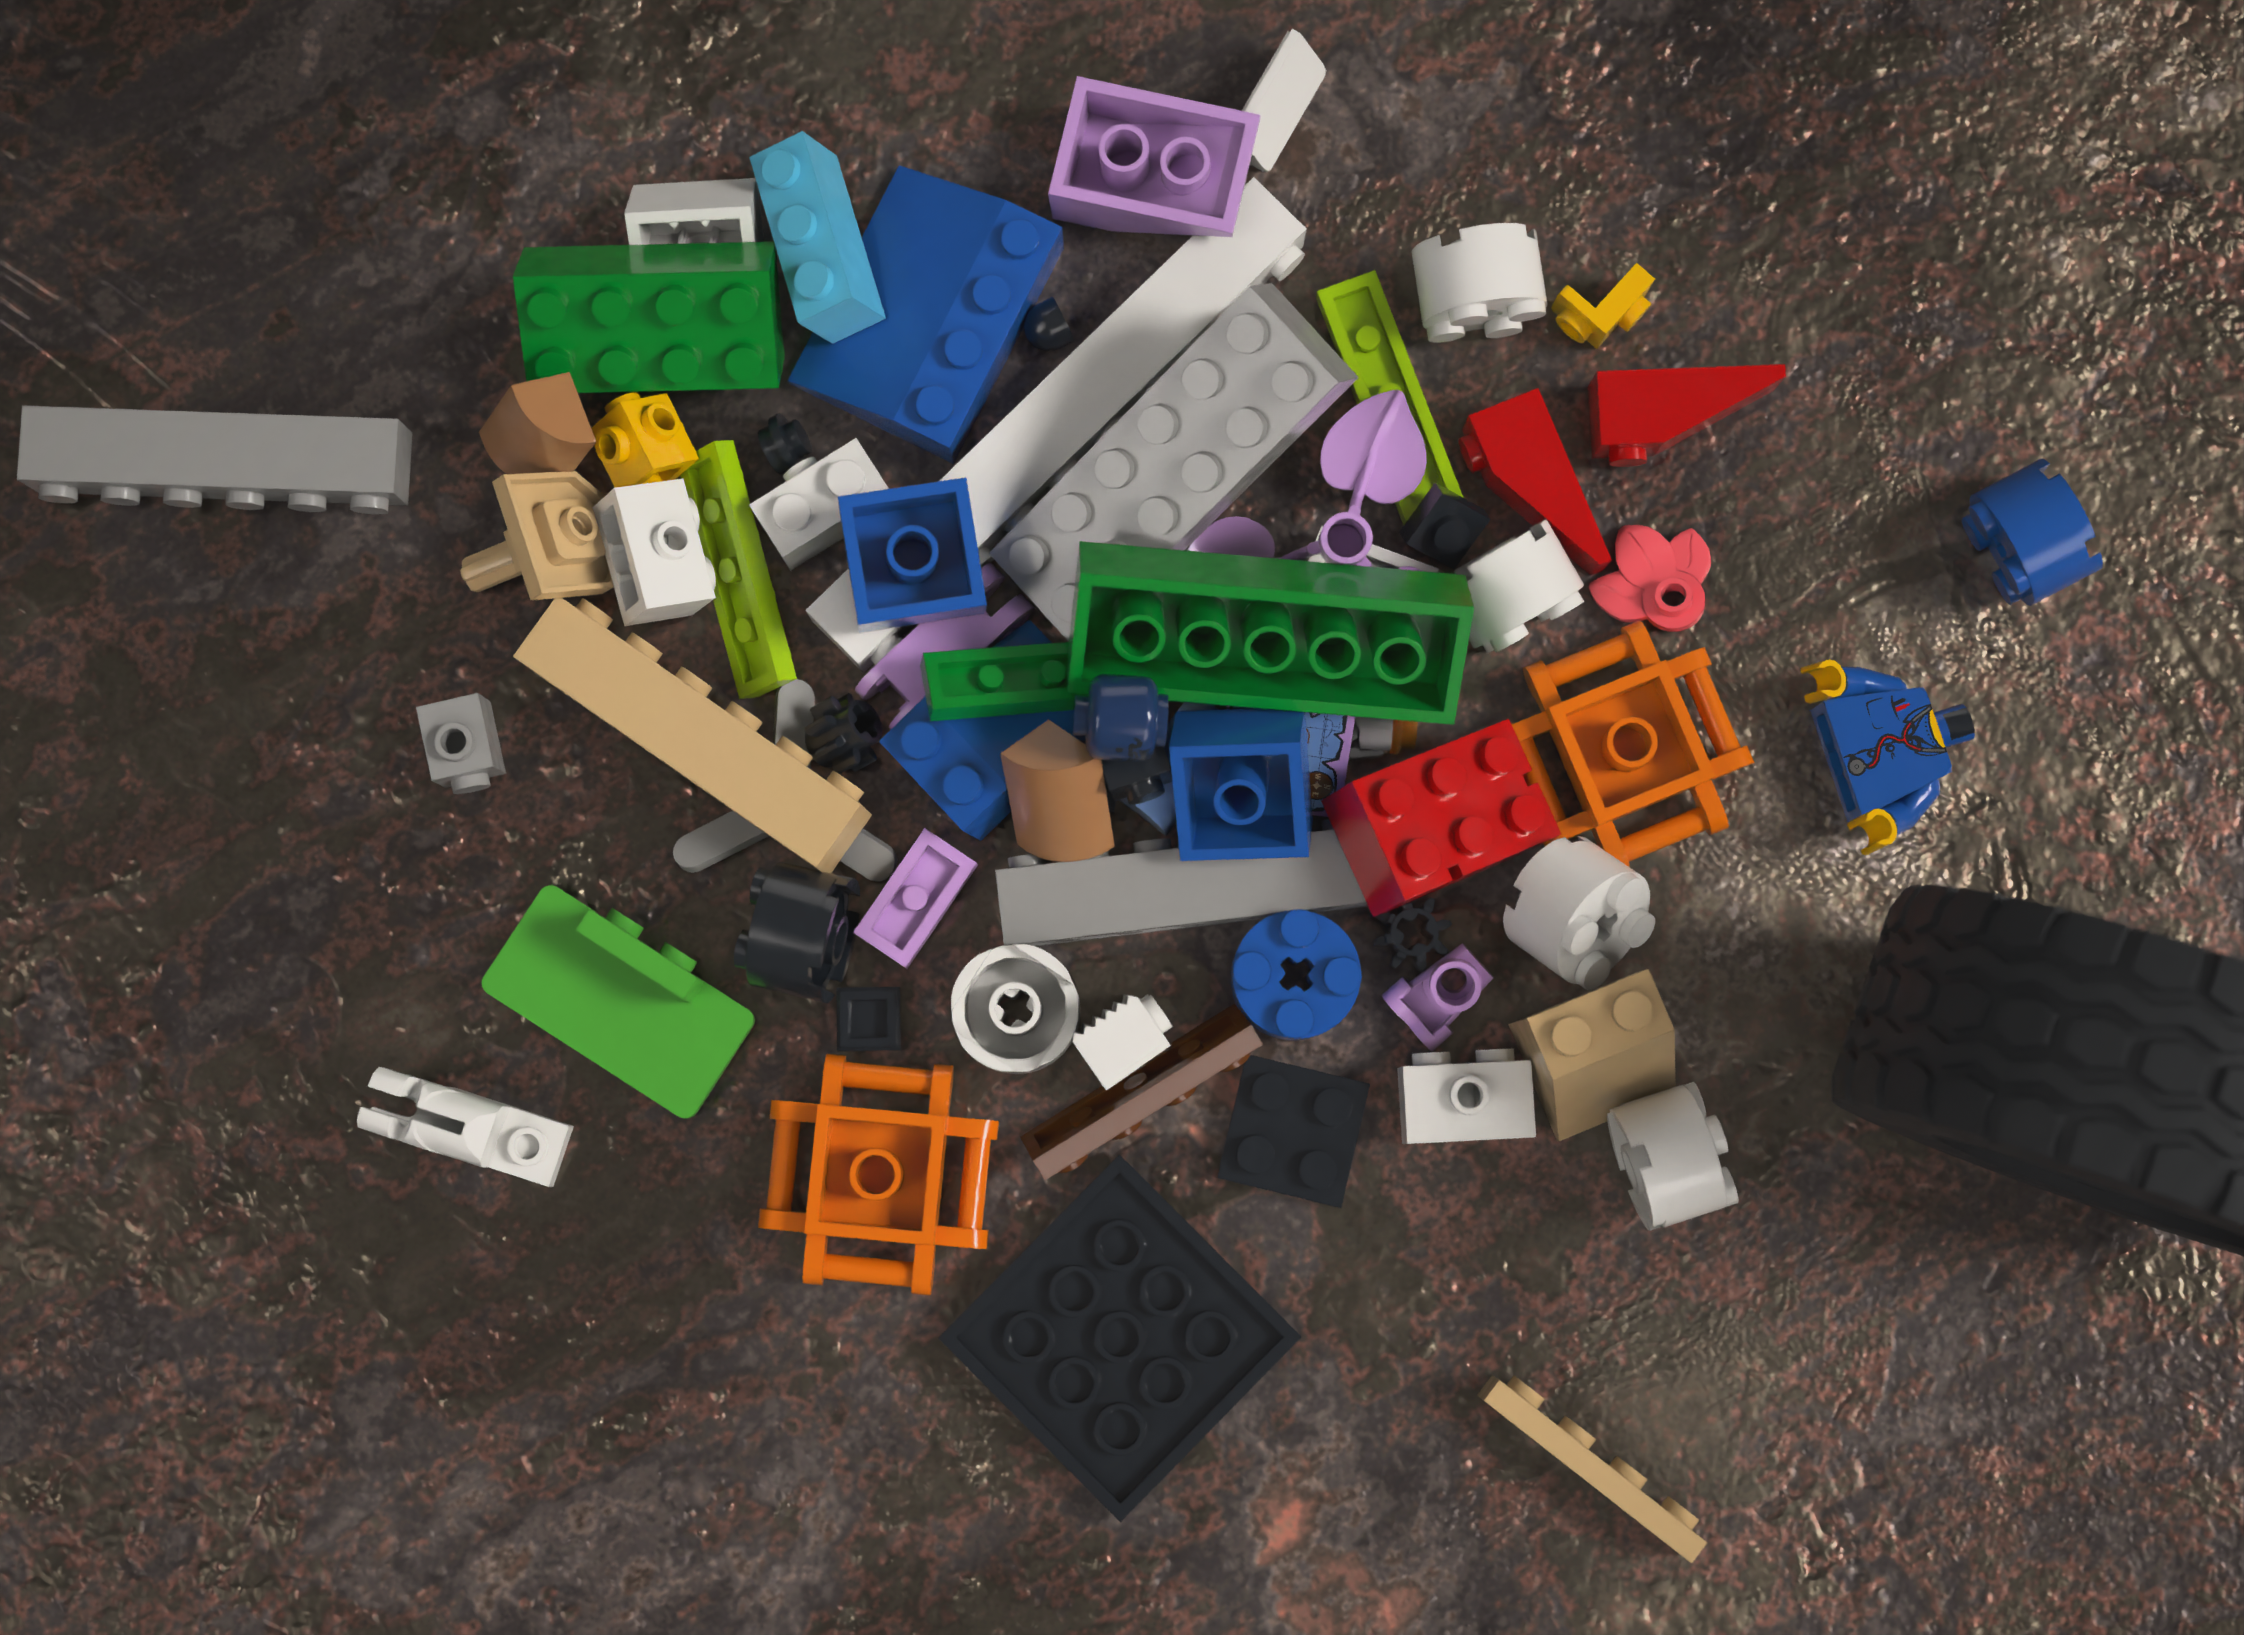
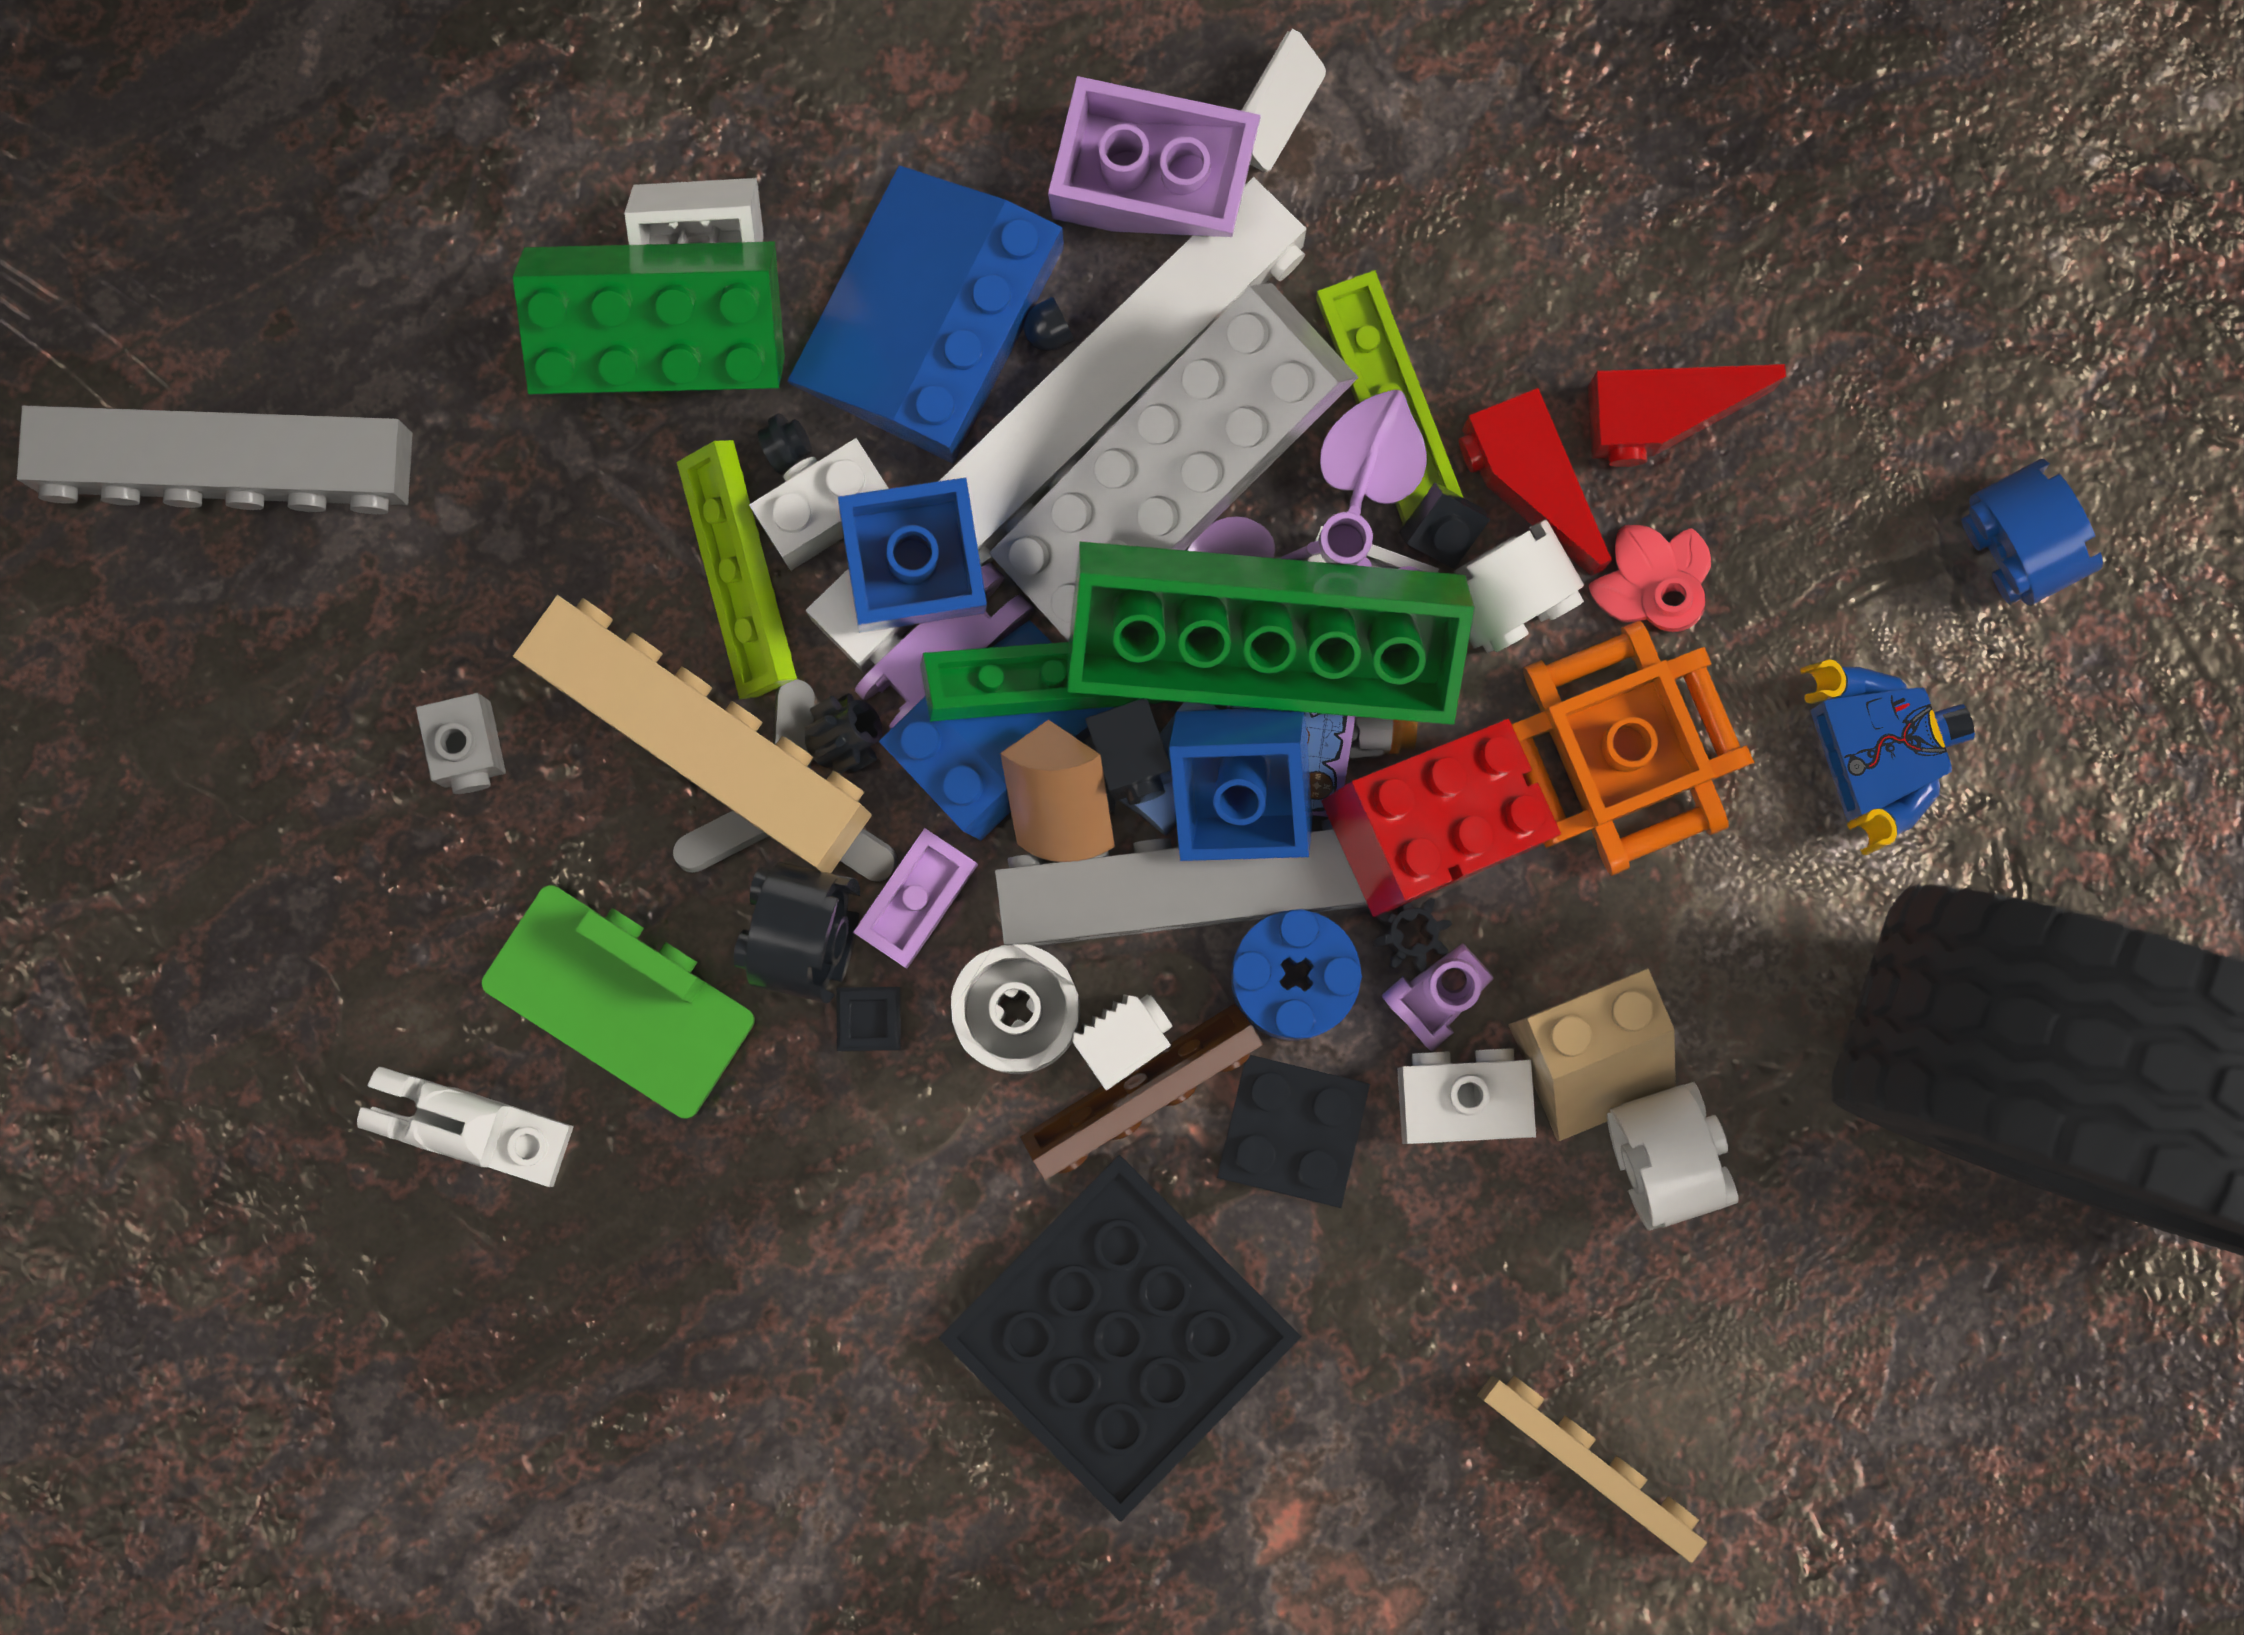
tan piece [460,471,614,600] -> none
medium nougat brick [479,372,596,474] -> none
yellow brick [591,392,699,488] -> none
white brick [592,478,716,626] -> none
medium azure brick [749,131,886,344] -> none
orange brick [758,1054,999,1296] -> none
dark blue head [1073,674,1168,762] -> none
white brick [1412,223,1547,343] -> none
white brick [1503,836,1655,990] -> none
yellow bracket [1551,263,1655,349] -> none

